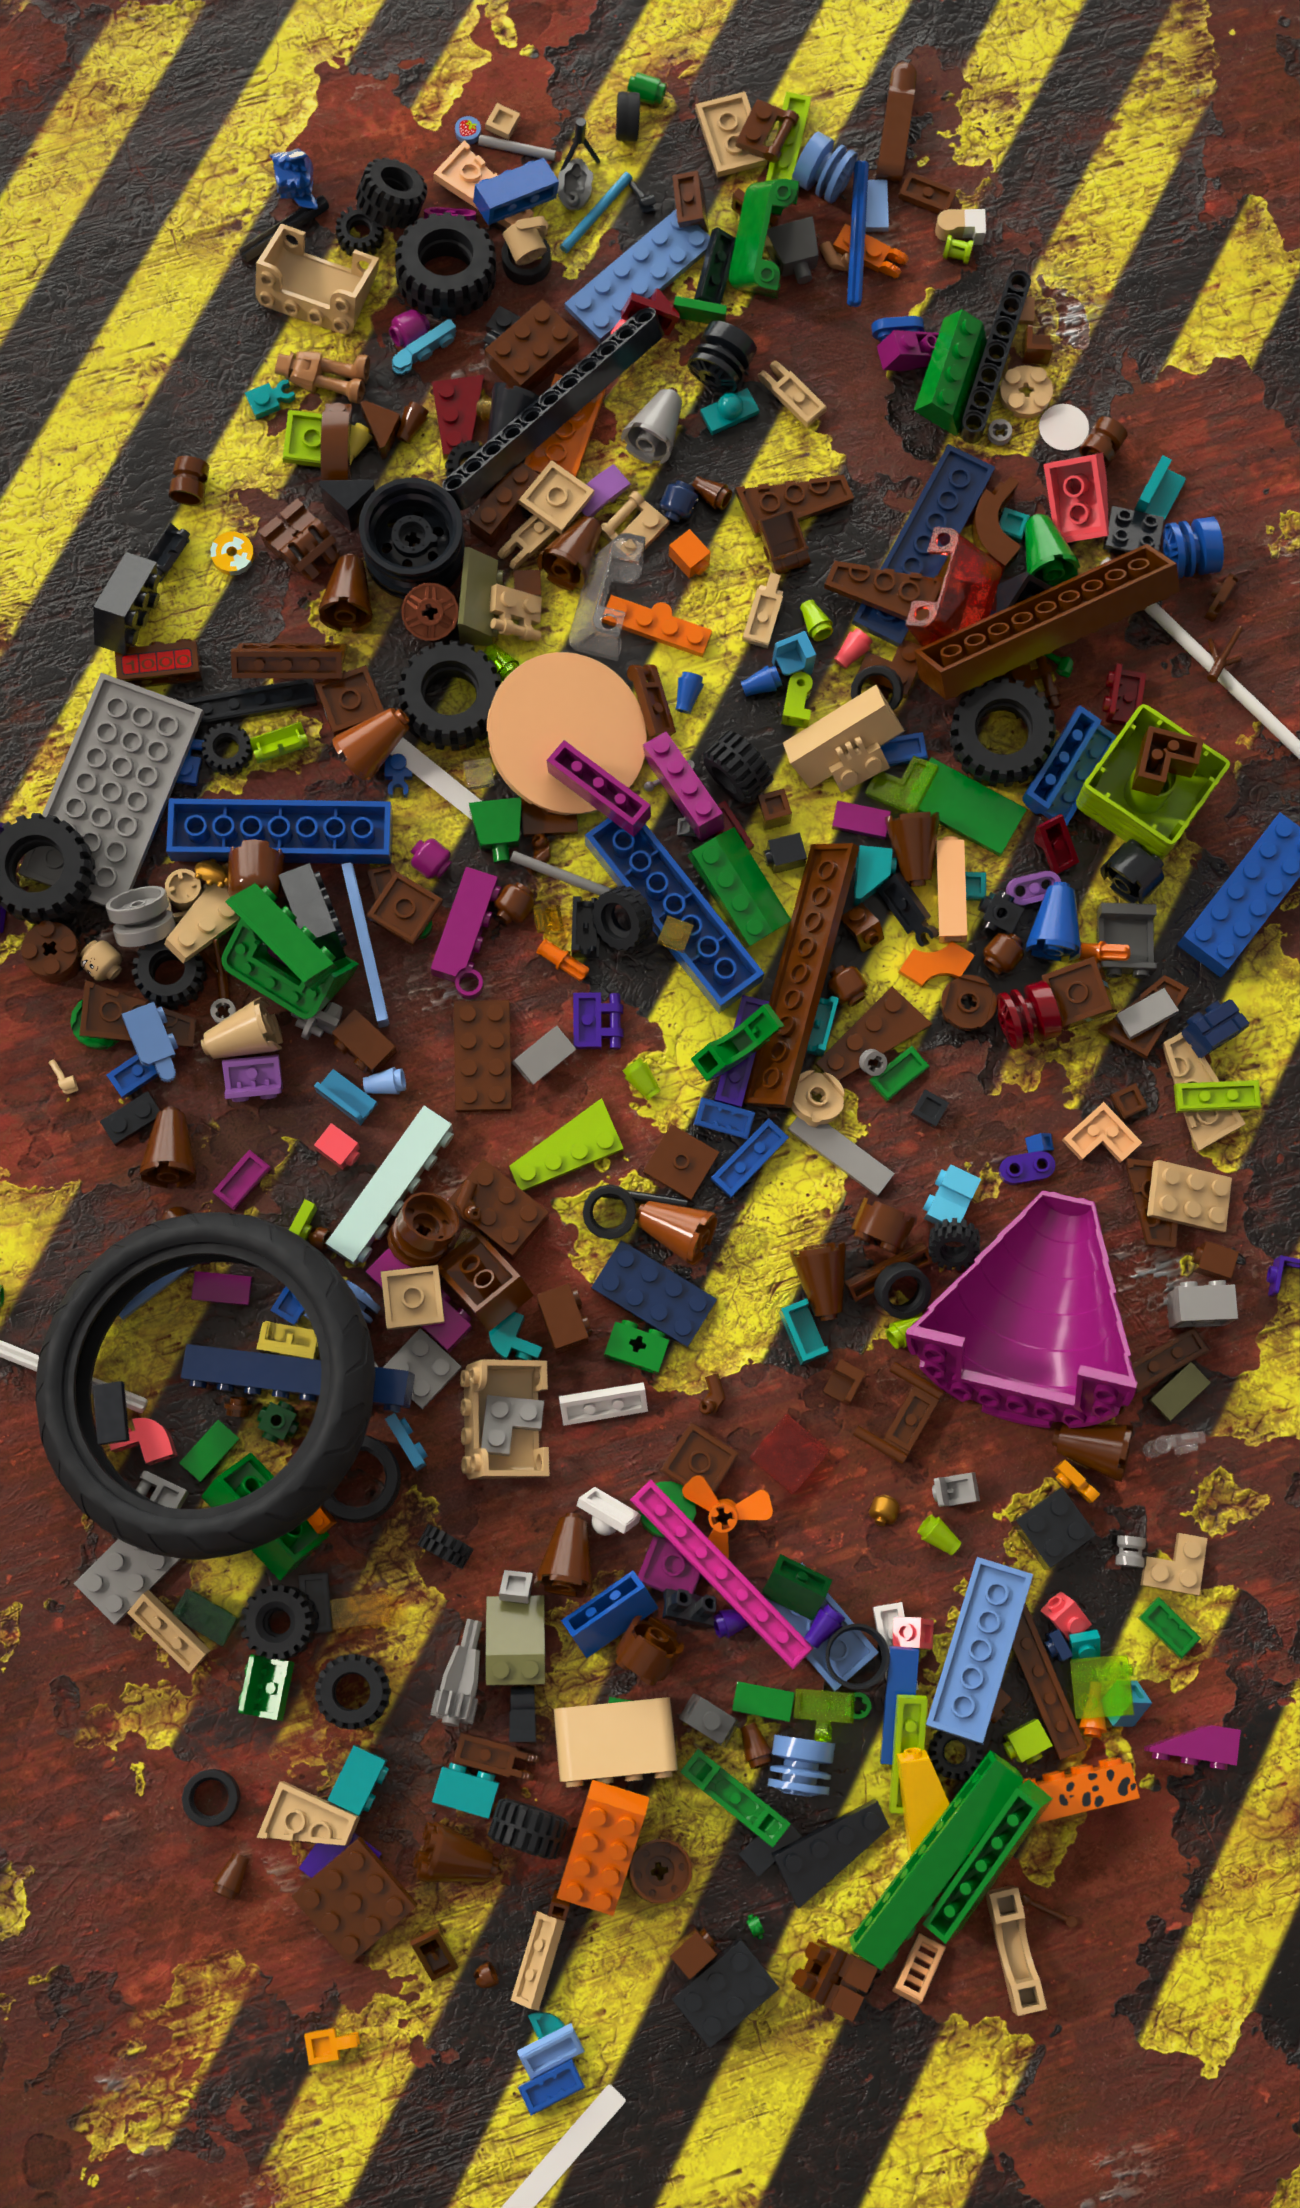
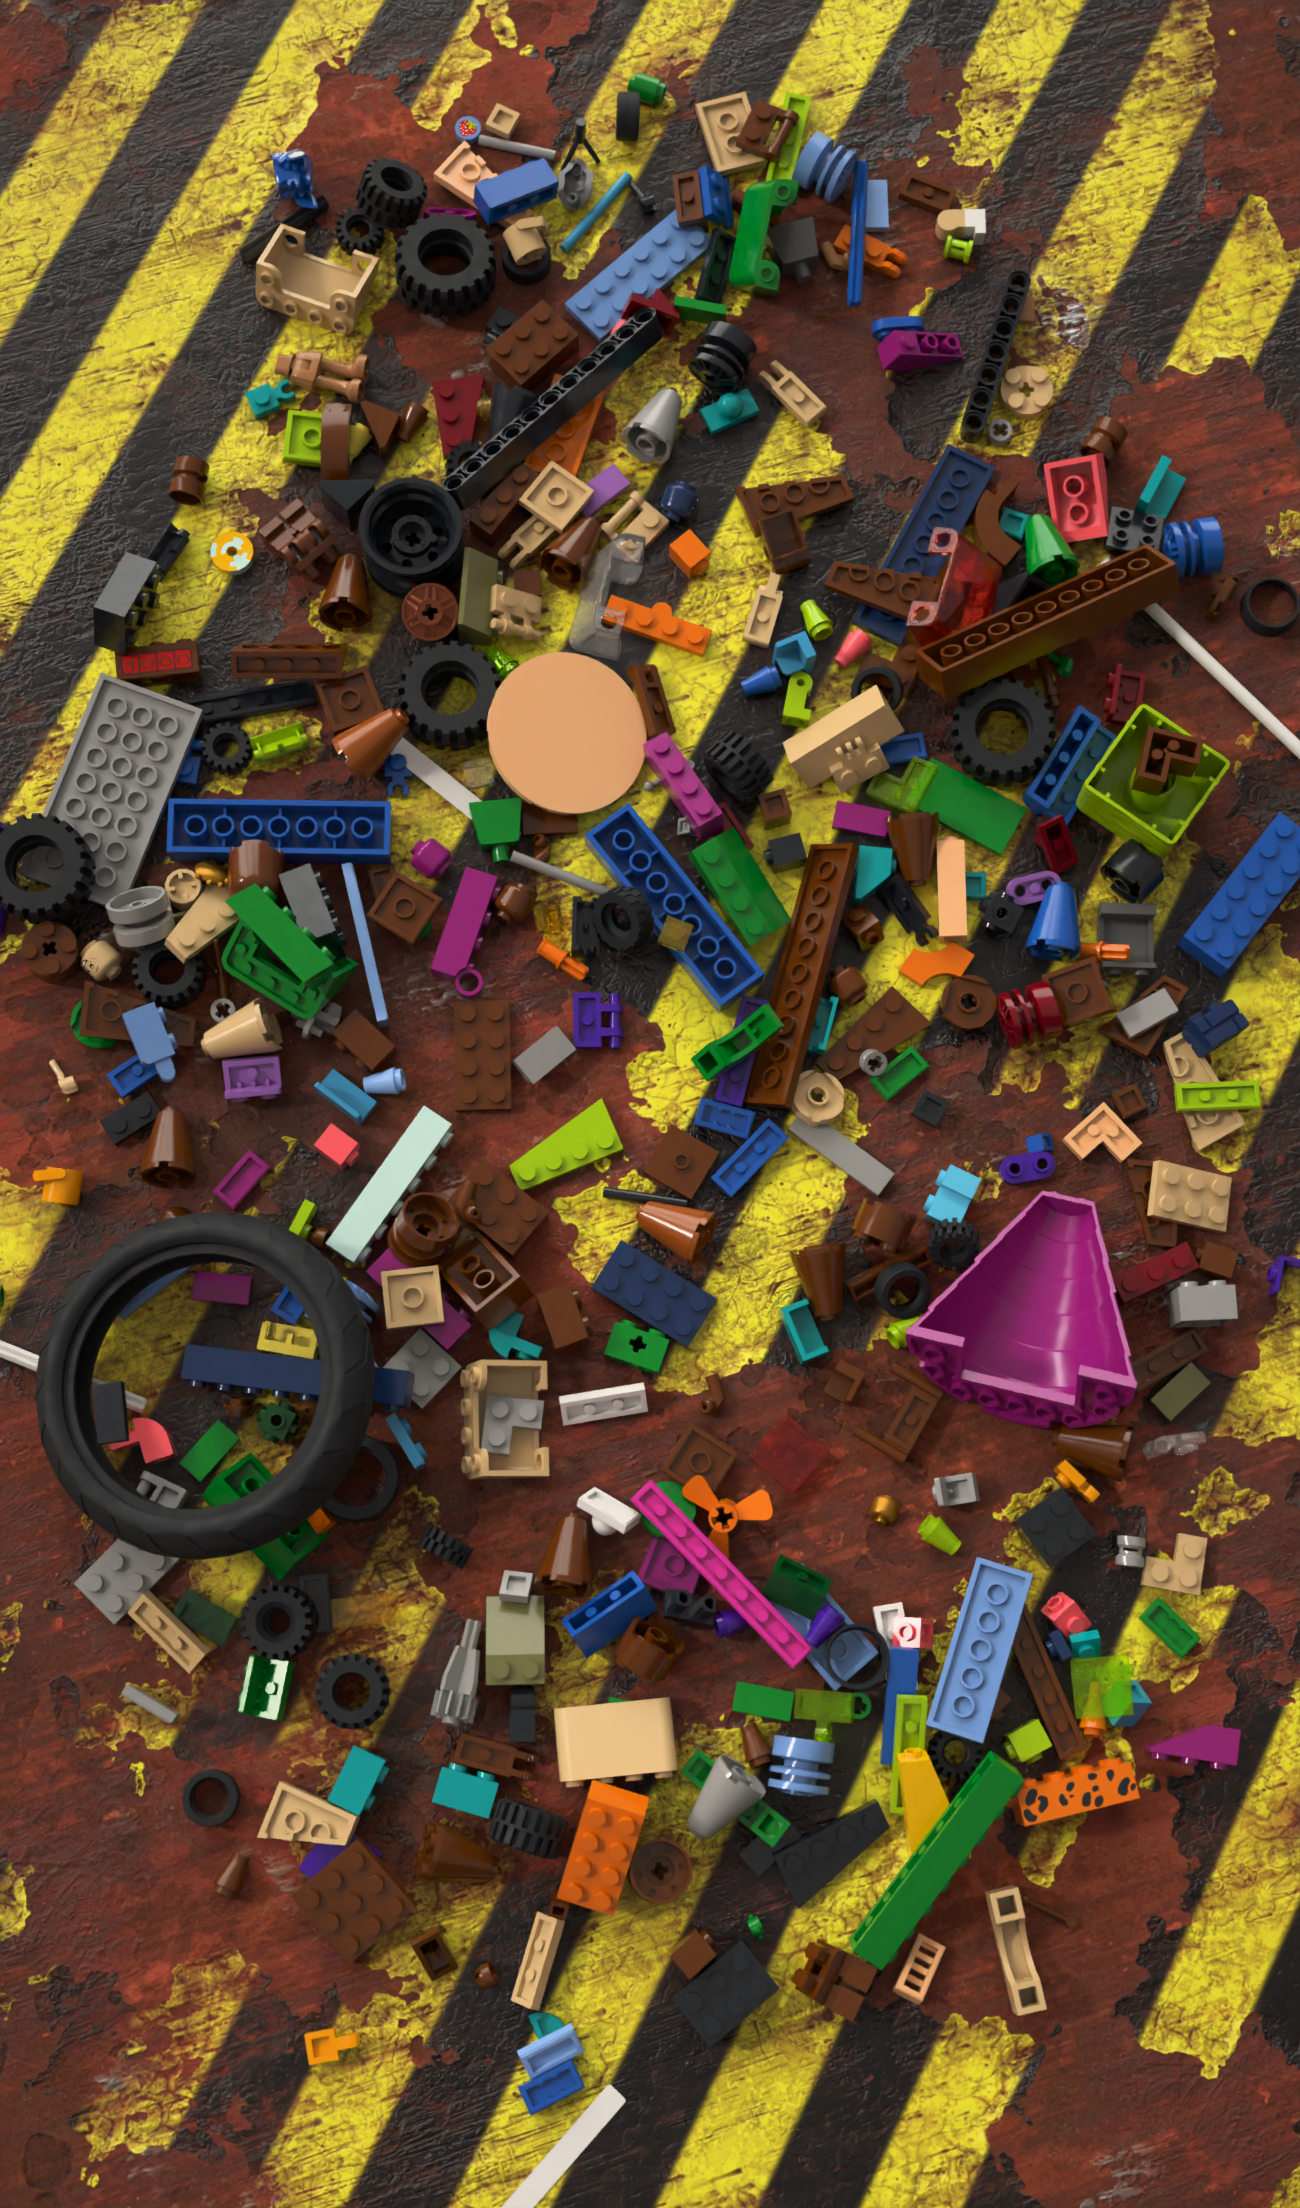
magenta head [389,309,430,348] -> none
medium azure hinge [392,319,456,376] -> none
magenta brick [546,740,651,837] -> none
black tyre [582,1184,637,1240] -> none
lime cone [622,1058,661,1100] -> none
blue cone [675,672,704,714] -> none
dark grey torso [678,1693,740,1748] -> none
reddish brown cone [692,476,732,510] -> none
reddish brown piece [875,62,917,182] -> none
green slope [914,309,987,436] -> none
green brick [923,1780,1053,1944] -> none
reddish brown head [983,933,1024,974] -> none
reddish brown panel [1022,325,1053,365] -> none
white sticker [1039,404,1089,450] -> none
reddish brown plant [1207,626,1243,683] -> none
none -> light orange piece [32,1167,84,1206]
none -> light grey tile [121,1684,181,1724]
none -> light grey cone [688,1754,766,1839]
none -> blue plate [698,165,734,230]
none -> dark red brick [1112,1242,1199,1307]
none -> black tyre [1240,577,1300,637]

